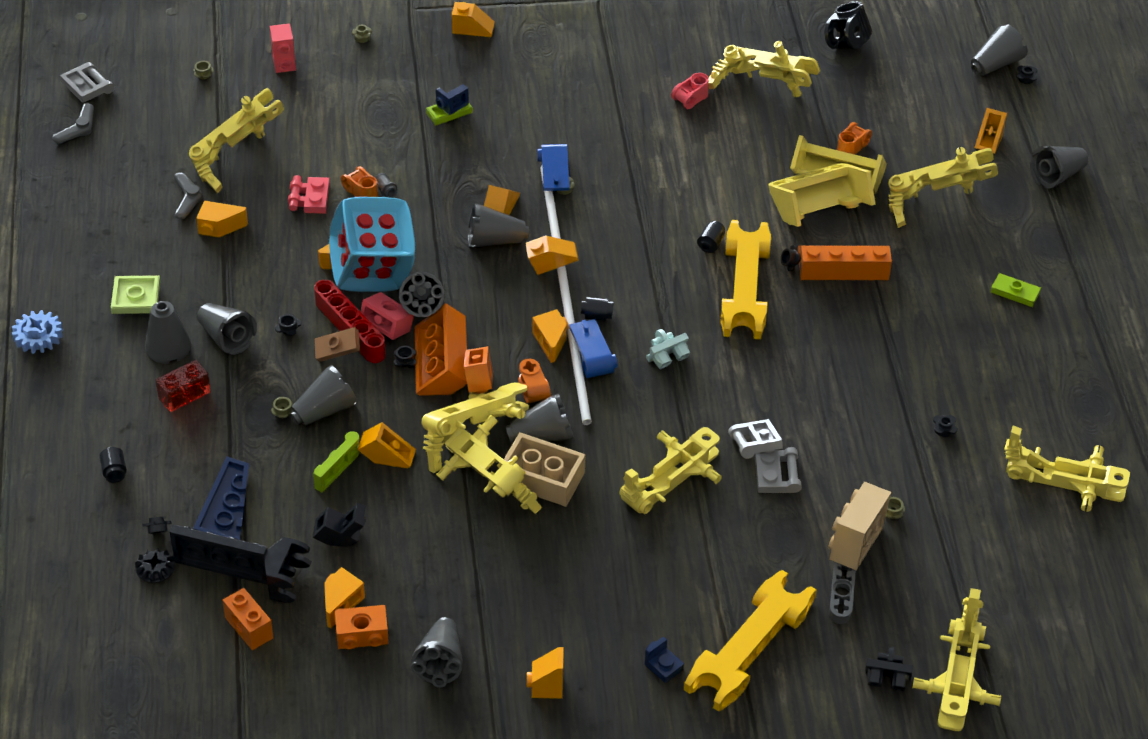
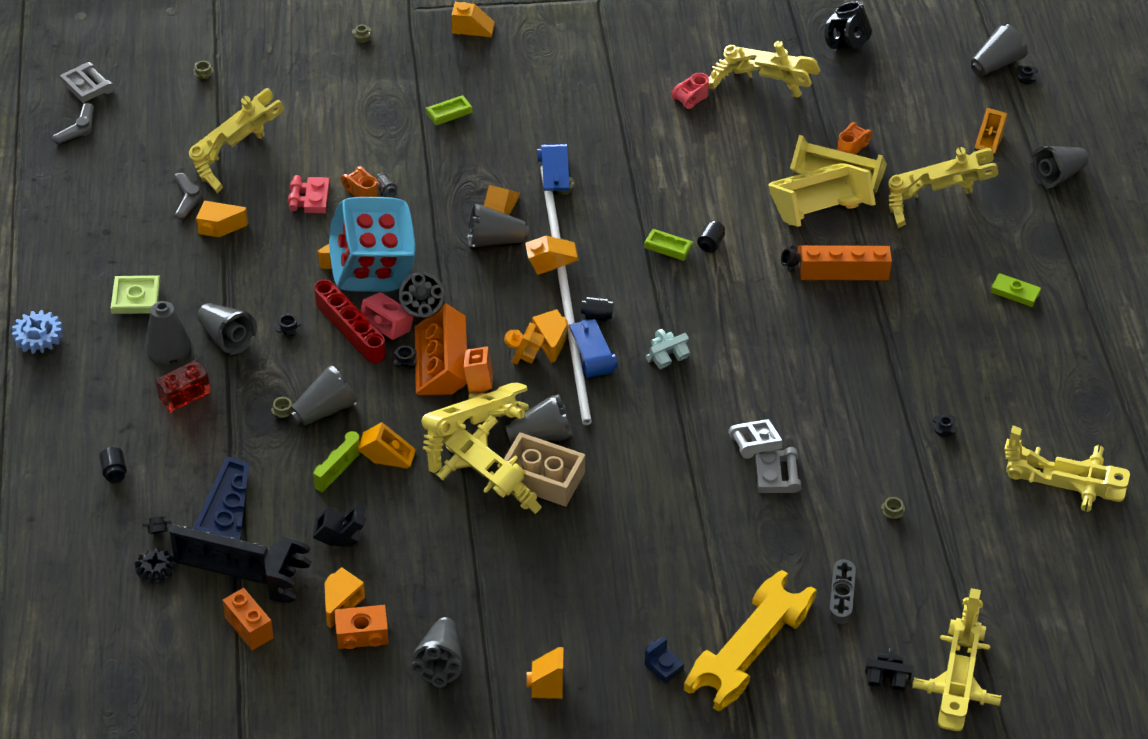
coral brick [270,23,296,73] -> none
medium nougat plate [315,327,360,362] -> none
dark blue bracket [435,84,469,115] -> none
orange piece [518,359,551,404] -> none
light yellow piece [619,427,722,514] -> none
yellow piece [720,220,771,339] -> none
tan brick [828,482,891,570] -> none
none -> light orange hips [504,322,545,365]
none -> lime plate [644,229,693,261]

